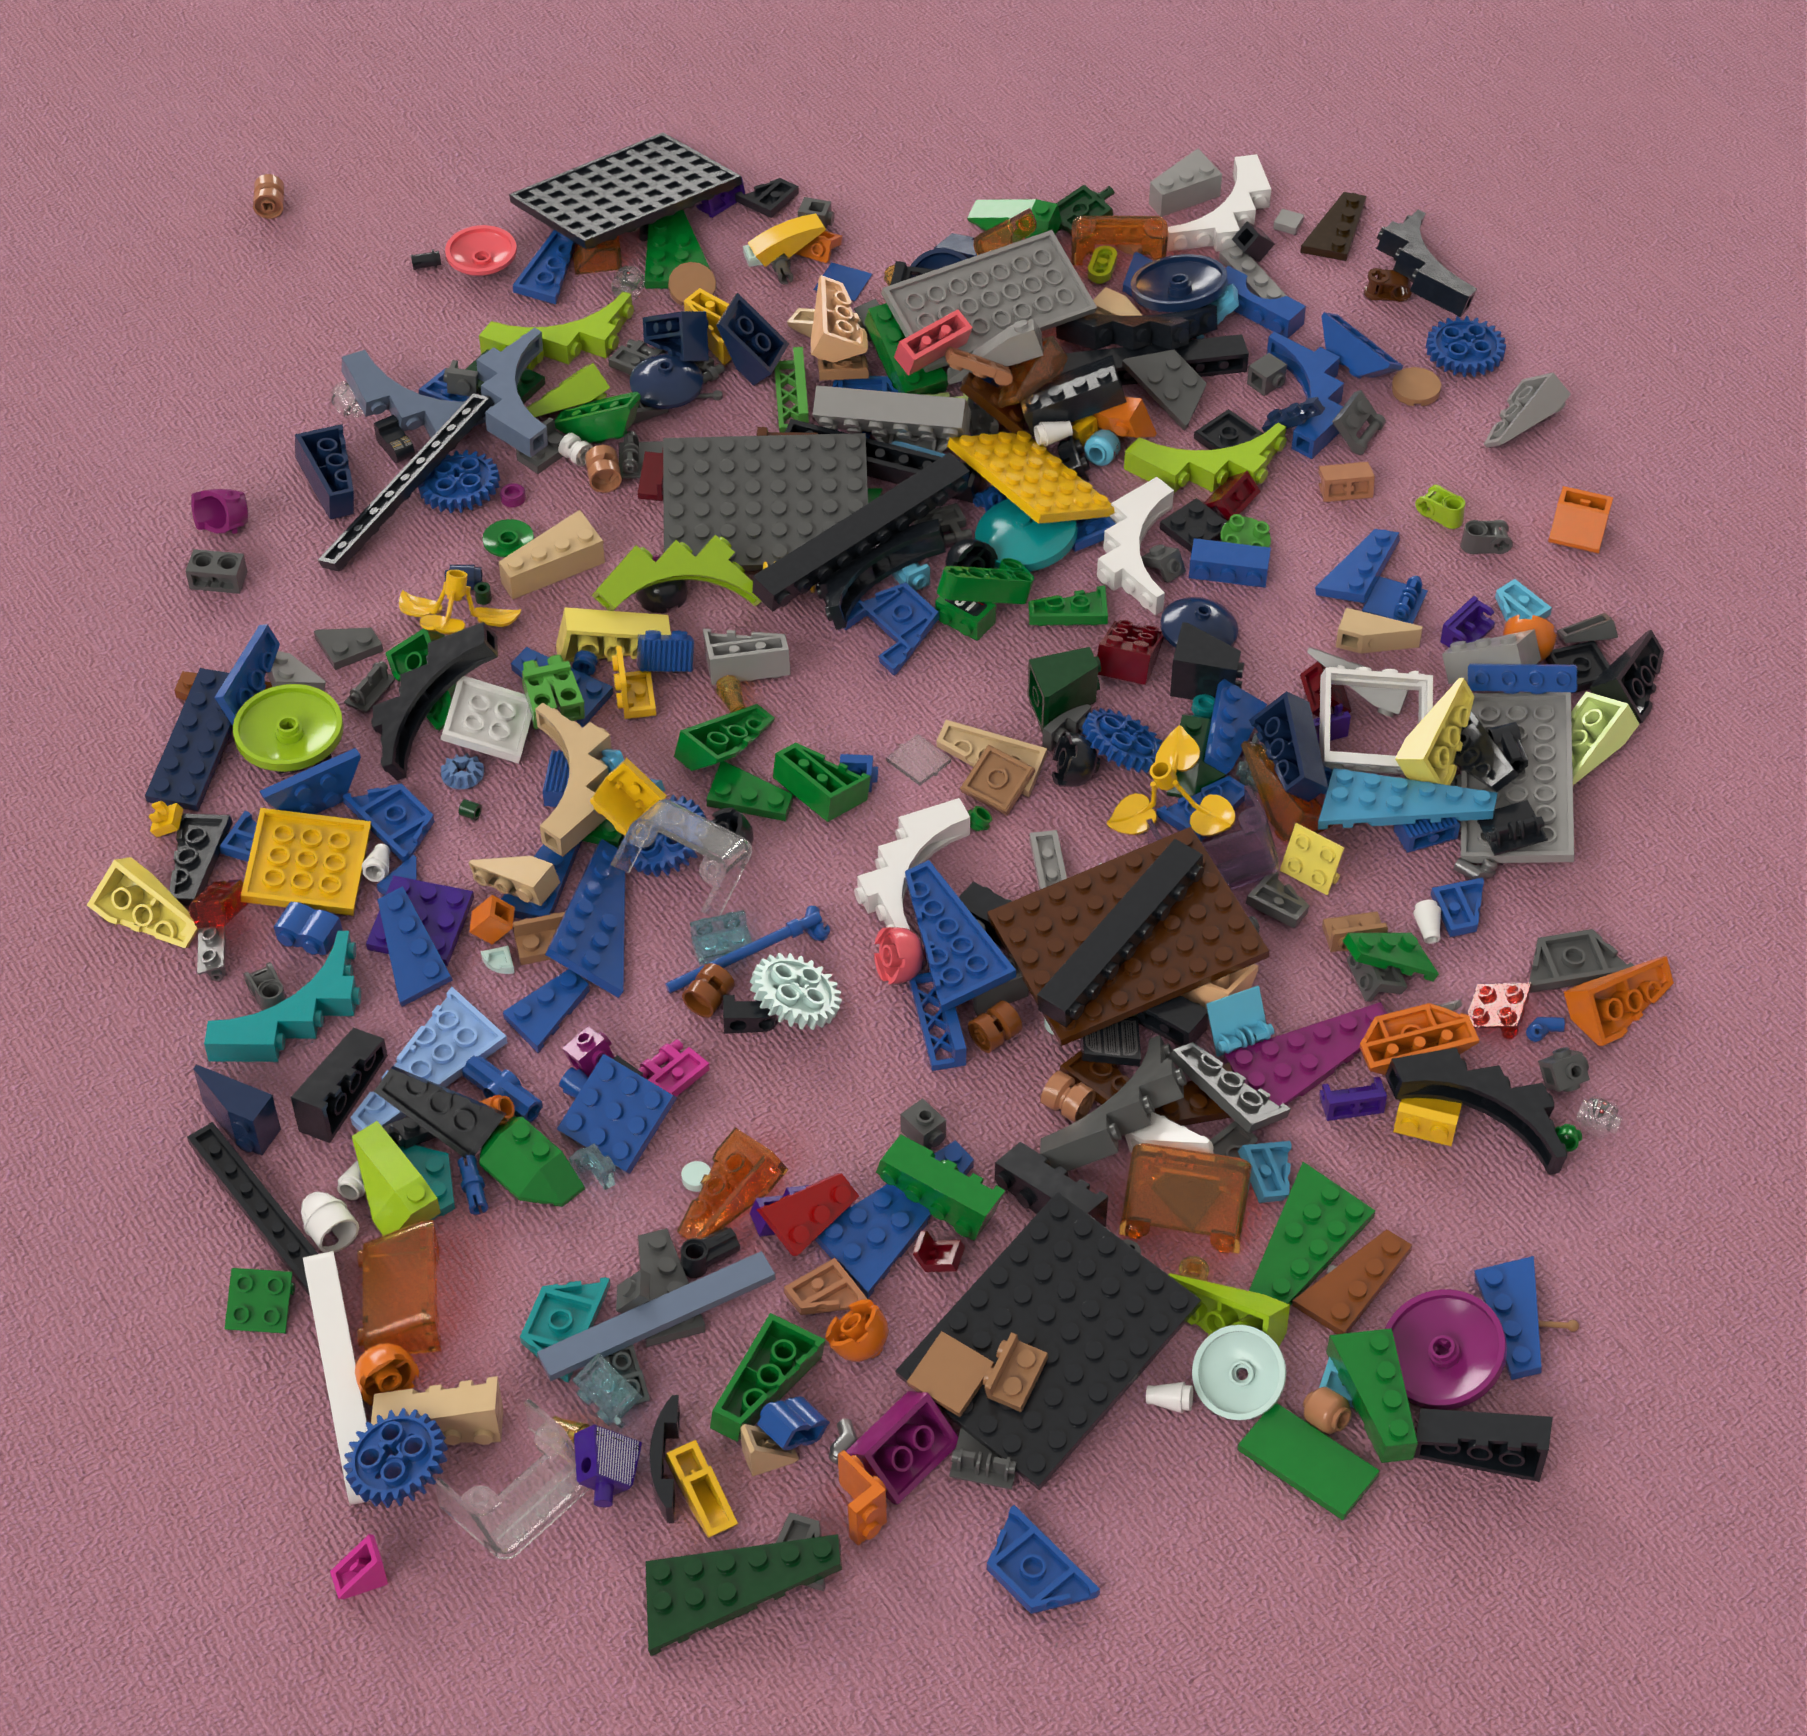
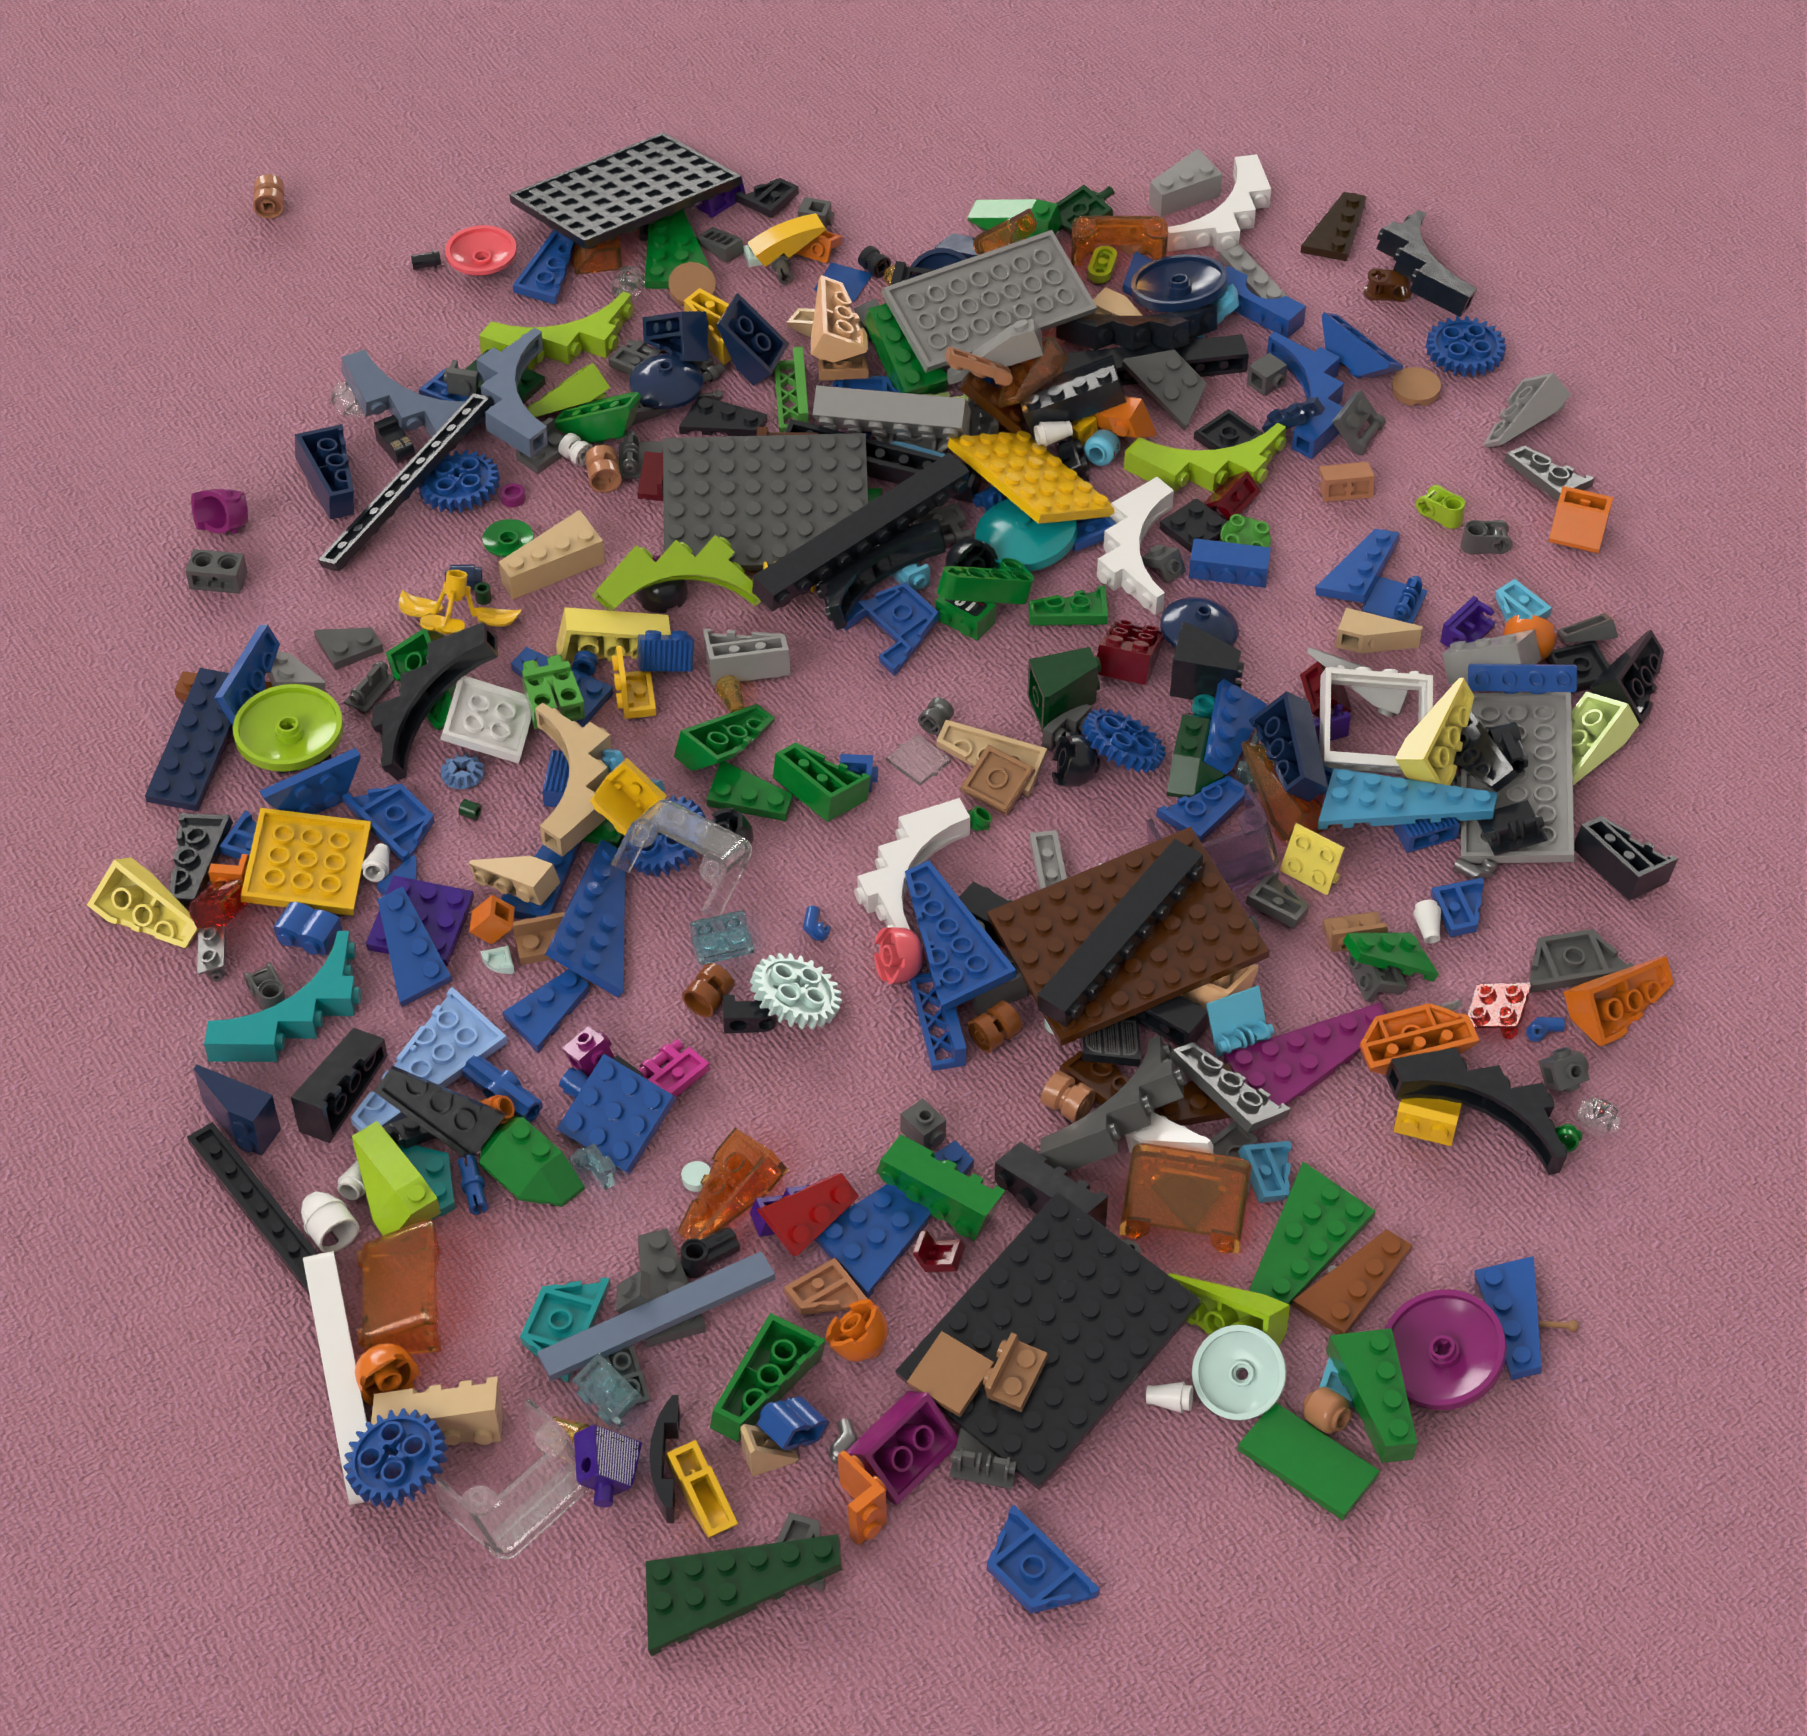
yellow tile [149,801,183,837] -> none
green hinge [224,1268,295,1334] -> none
dark pink slope [330,1534,388,1600] -> none
blue bar [665,911,822,993] -> none
coral brick [894,309,973,376] -> none
yellow plant [1106,725,1236,837] -> none
clear yellow wheel [1178,1256,1209,1282] -> none
black brick [1232,221,1275,262] -> none
light grey tile [1273,209,1304,235] -> none
dark purple hinge [1319,1077,1387,1121] -> none
black wedge [1414,1408,1553,1482] -> none
none -> orange bracket [208,854,249,892]
none -> black wing [679,396,767,436]
none -> dark grey slope [696,227,744,263]
none -> black wheel [858,246,891,278]
none -> dark grey wheel [918,697,954,735]
none -> dark grey wing [1504,445,1595,501]
none -> black wedge [1574,816,1678,901]

